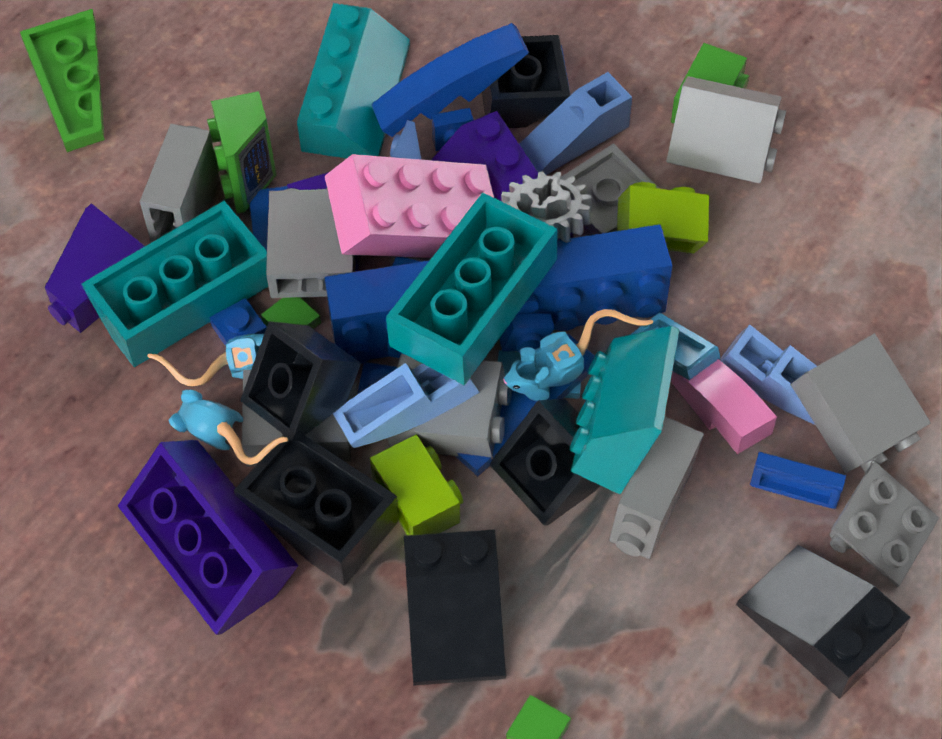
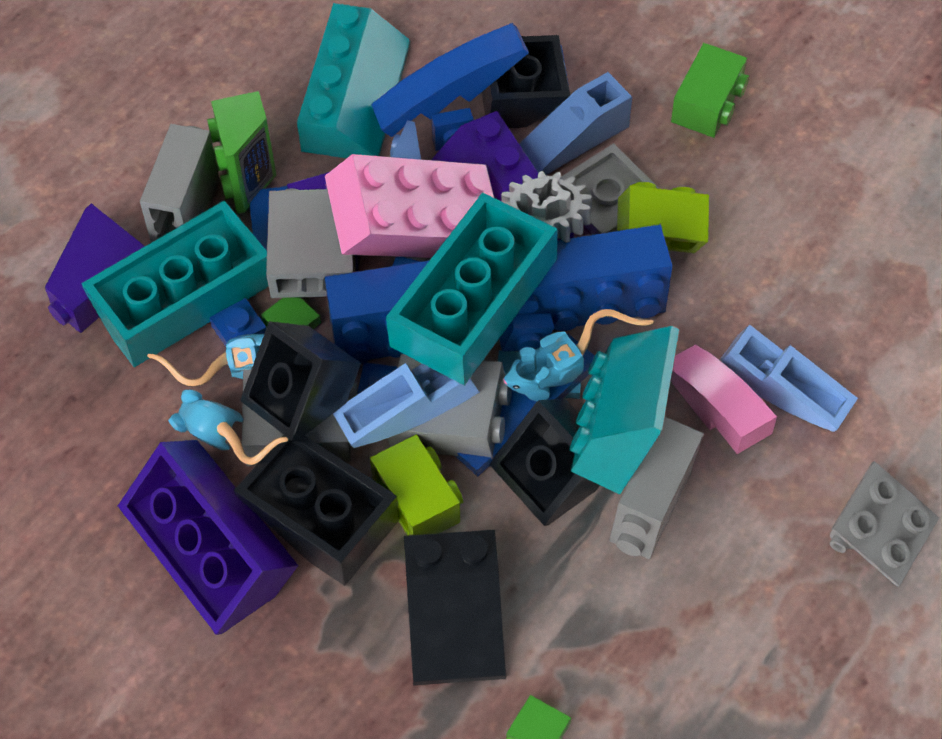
bright green wing [20,9,105,152] -> none
medium azure tile [630,312,720,380] -> none
light grey brick [666,76,786,183] -> none
black slope [736,545,911,699] -> none
blue tile [750,452,846,509] -> none
light grey brick [790,333,931,473] -> none

